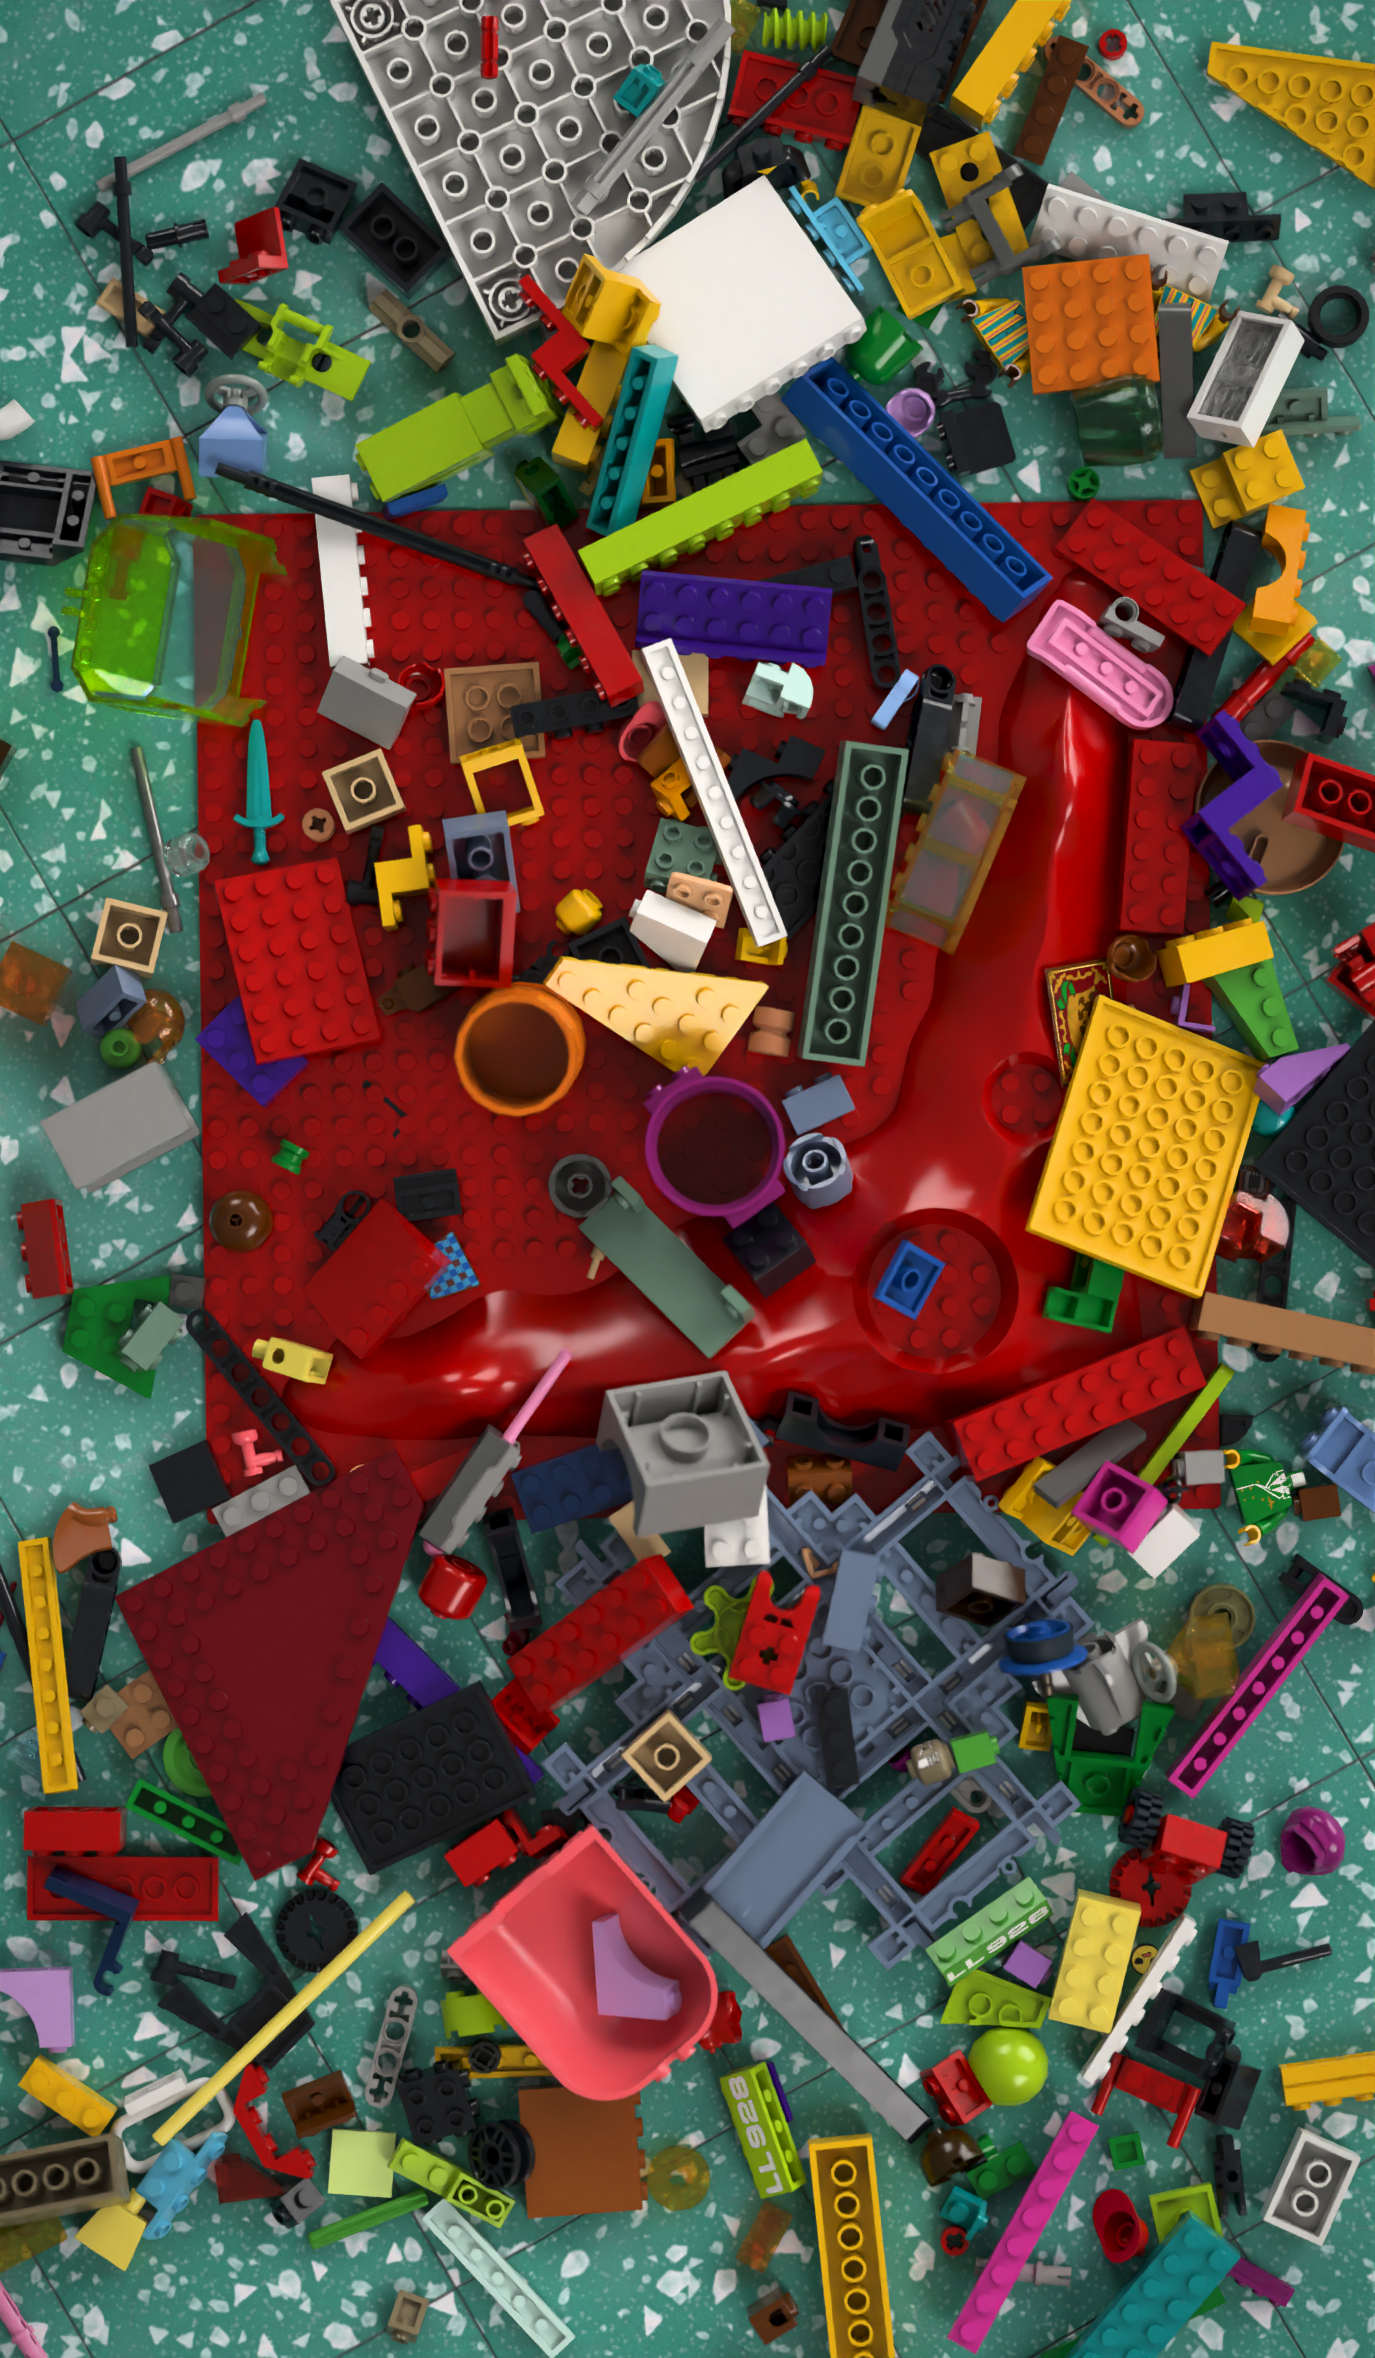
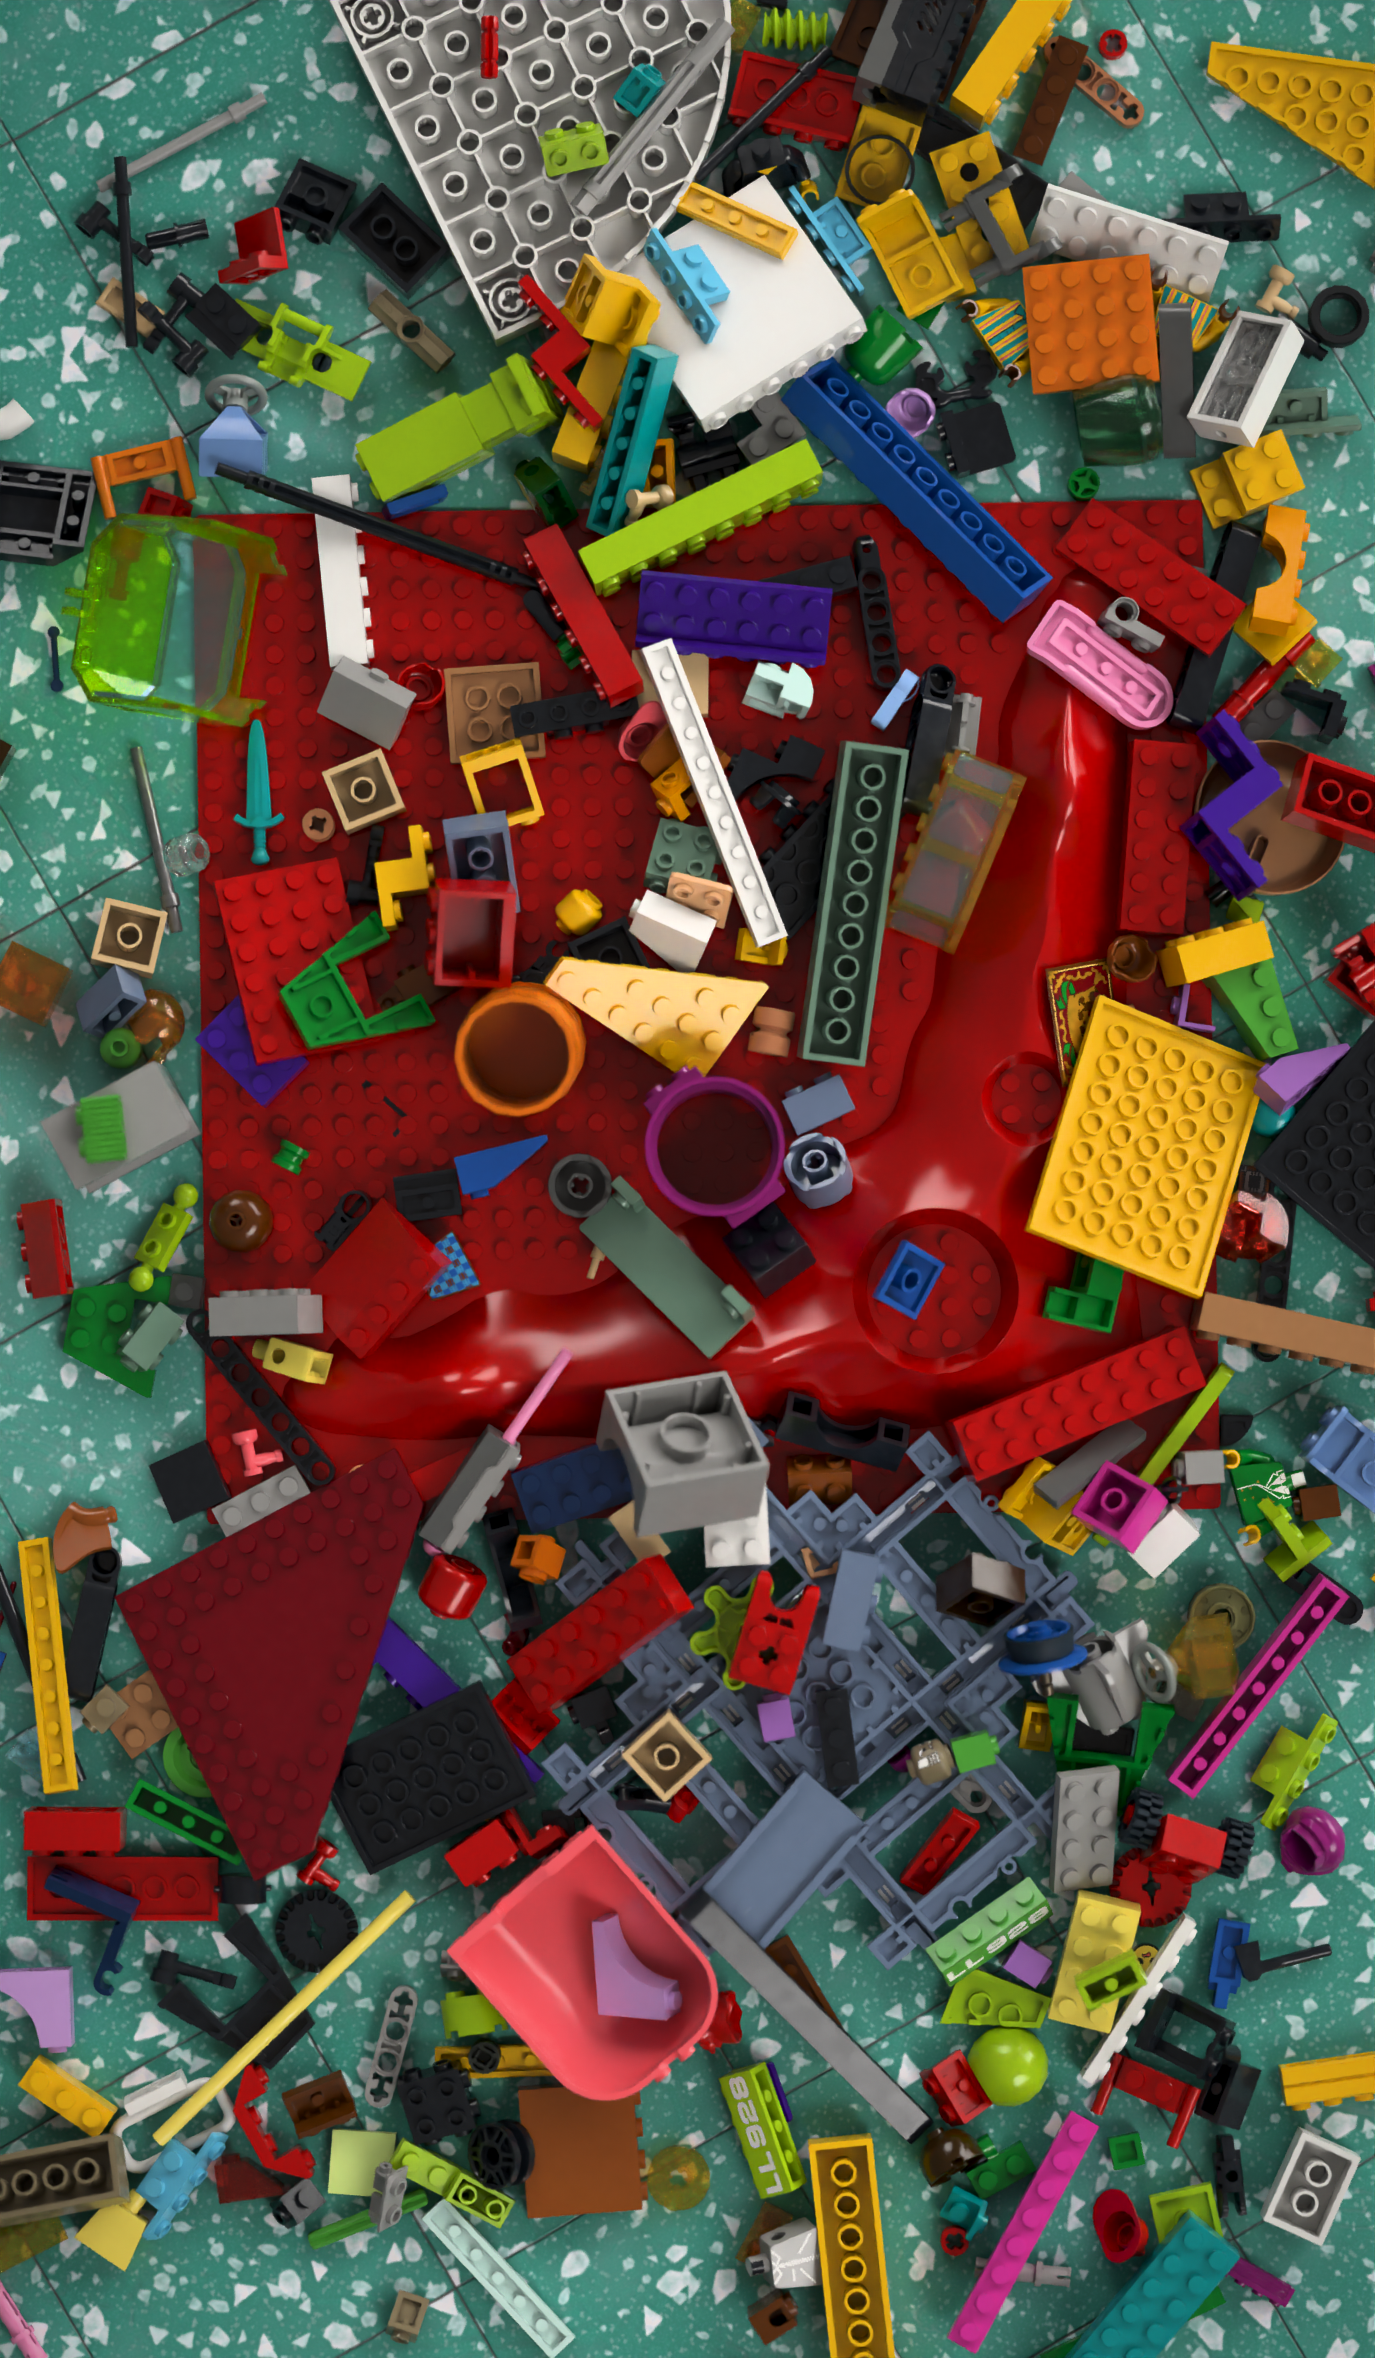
none -> bright green brick [75,1094,128,1164]
none -> lime plate [128,1183,198,1292]
none -> light grey brick [208,1289,323,1336]
none -> black piece [214,1873,271,1905]
none -> green wing [278,910,436,1050]
none -> light grey hinge [368,2162,408,2233]
none -> blue slope [454,1135,549,1200]
none -> orange brick [510,1534,566,1585]
none -> lime bracket [538,121,609,177]
none -> black brick [567,1684,618,1745]
none -> tan piece [624,484,674,526]
none -> medium azure bracket [643,228,730,344]
none -> yellow tile [676,181,798,260]
none -> light grey torso [745,2217,823,2289]
none -> black tyre [845,135,915,206]
none -> light grey plate [1049,1765,1120,1893]
none -> lime brick [1075,1949,1147,2012]
none -> lime bracket [1250,1713,1338,1831]
none -> lime bracket [1257,1498,1333,1583]

